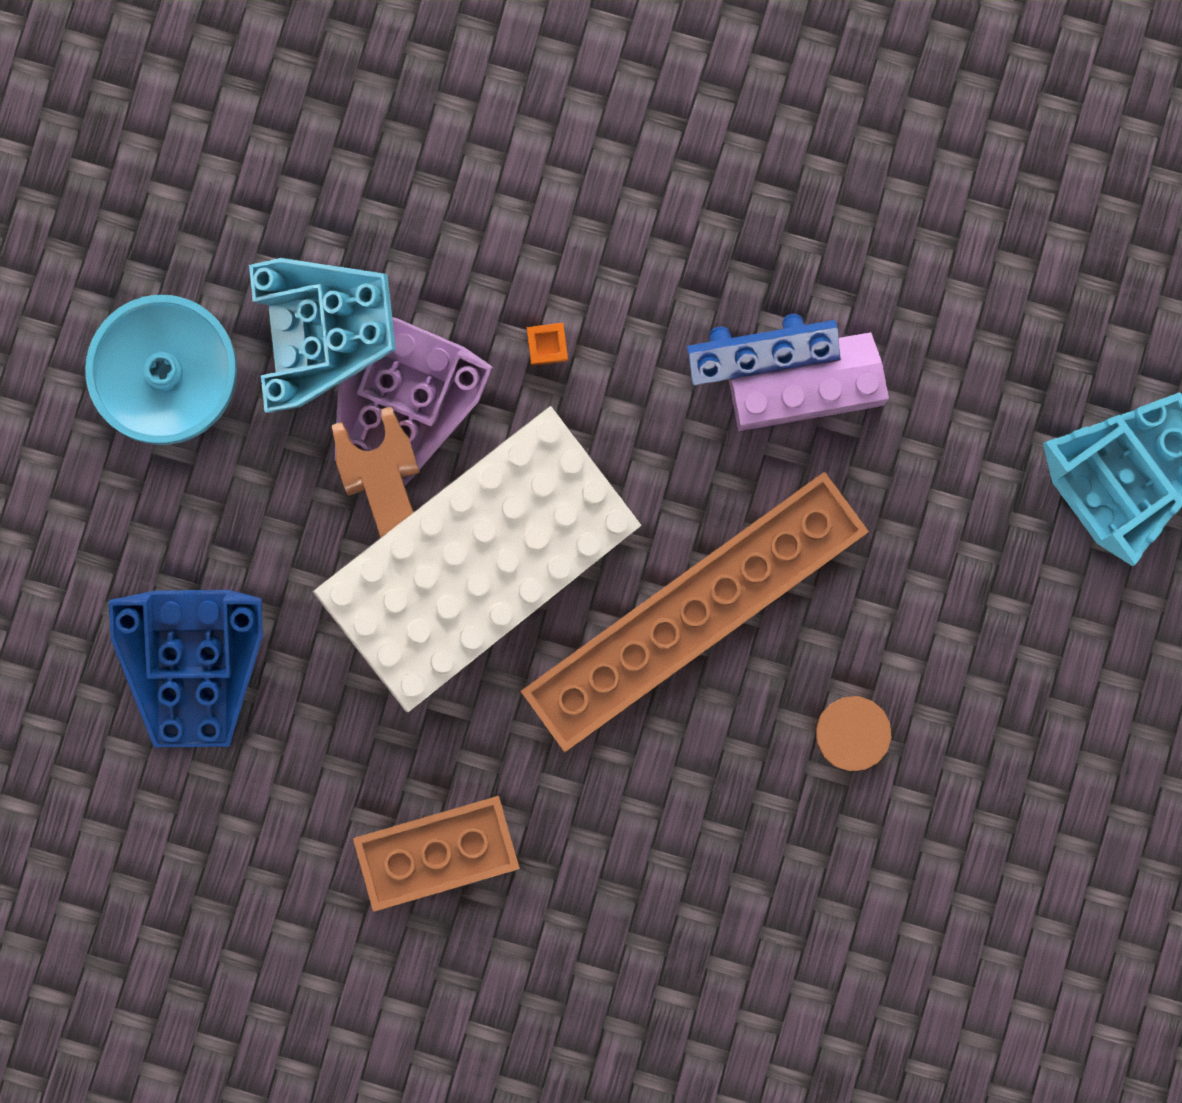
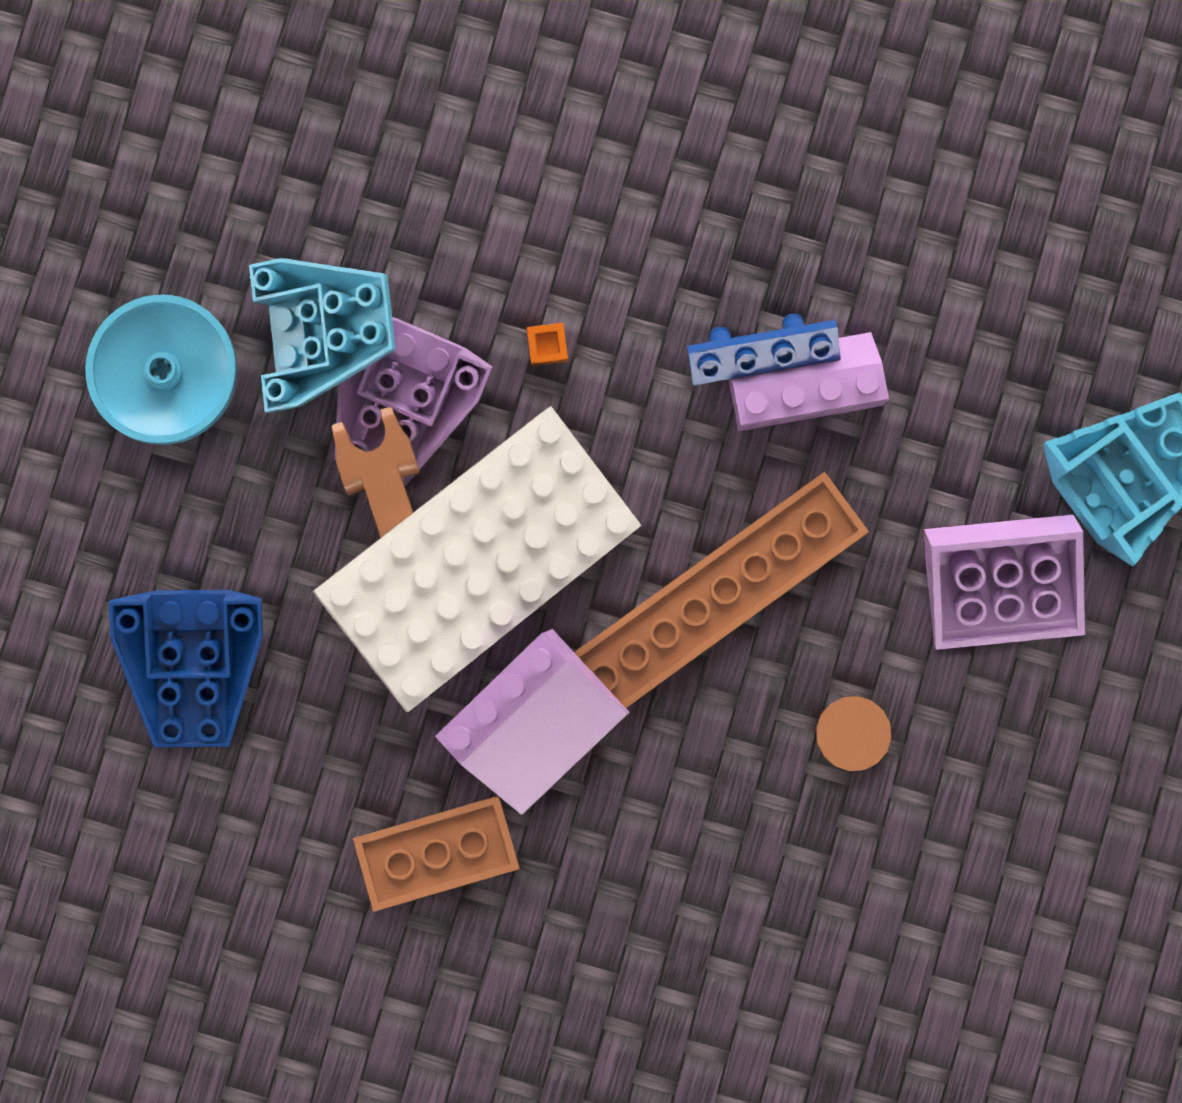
none -> lavender slope [435,629,630,815]
none -> lavender slope [924,515,1085,650]

